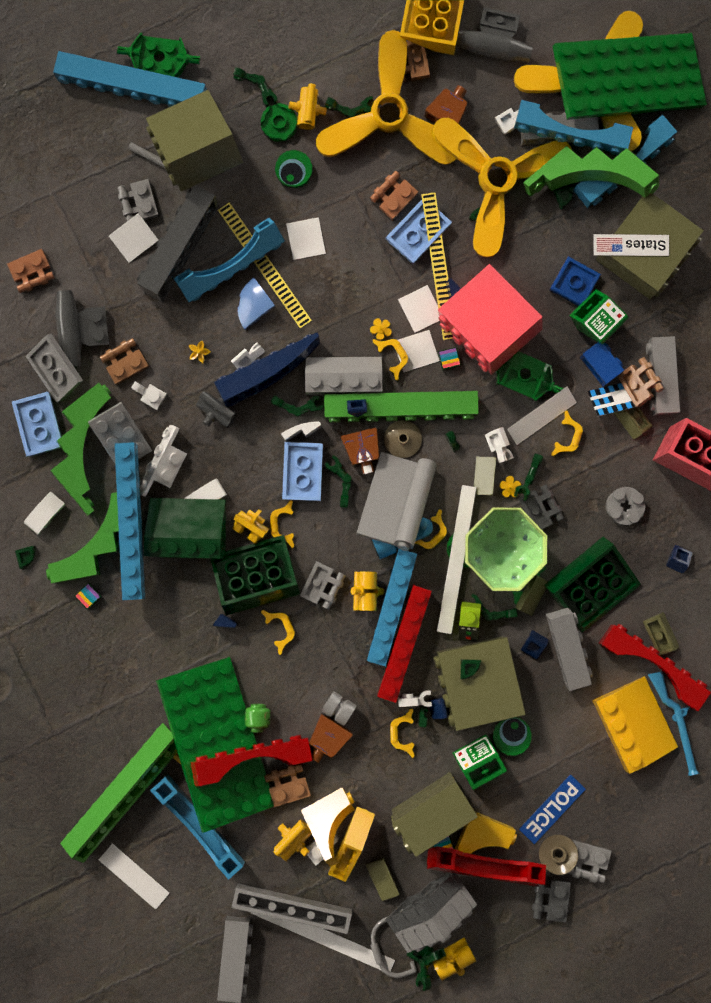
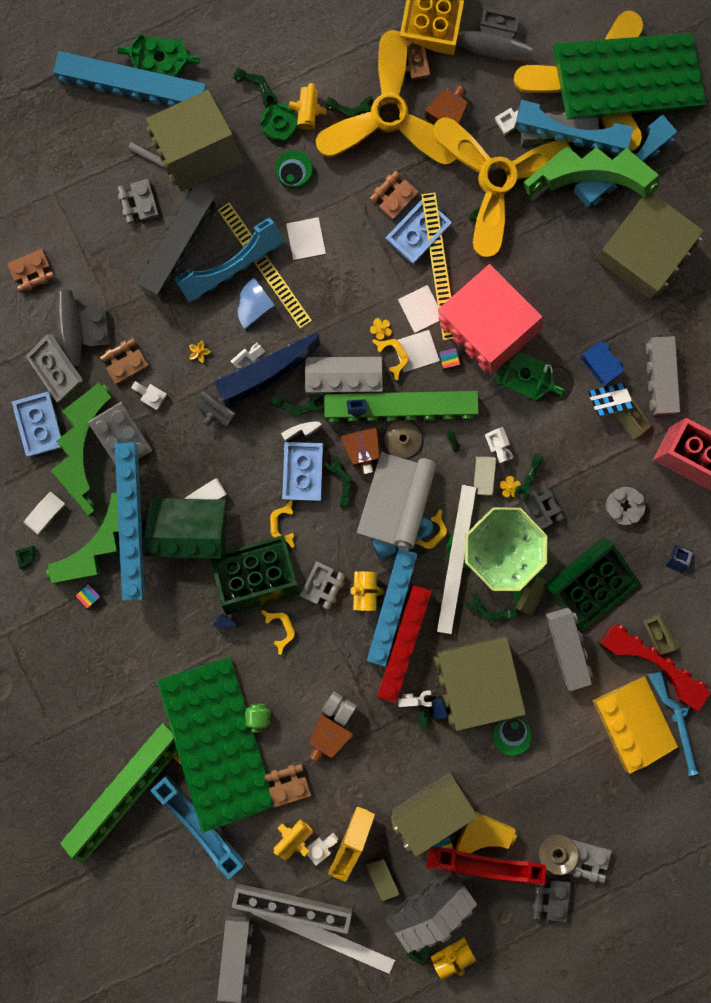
white sticker [99,843,169,909] -> none
white sticker [109,213,158,262] -> none
white bracket [140,425,187,497] -> none
red arch [191,735,312,786] -> none
yellow hips [232,509,269,543] -> none
arch [301,788,355,867] -> none
light grey piece [370,916,417,978] -> none
yellow helmet [390,709,414,758] -> none
dark green piece [416,948,446,991] -> none
dark blue slope [446,278,461,299] -> none
slope [452,734,507,790] -> none
lime slope [458,602,481,642] -> none
dark green tile [460,659,481,679] -> none
white sticker [507,386,577,445] -> none
blue sticker [519,774,586,844] -> none
dark blue slope [521,630,548,660] -> none
blue tile [550,256,601,306] -> none
yellow helmet [551,411,583,456] -> none
dark green tile [554,184,574,209] -> none
slope [569,289,629,344] -> none
white sticker [594,234,669,256] -> none
medium nougat plate [617,357,664,407] -> none

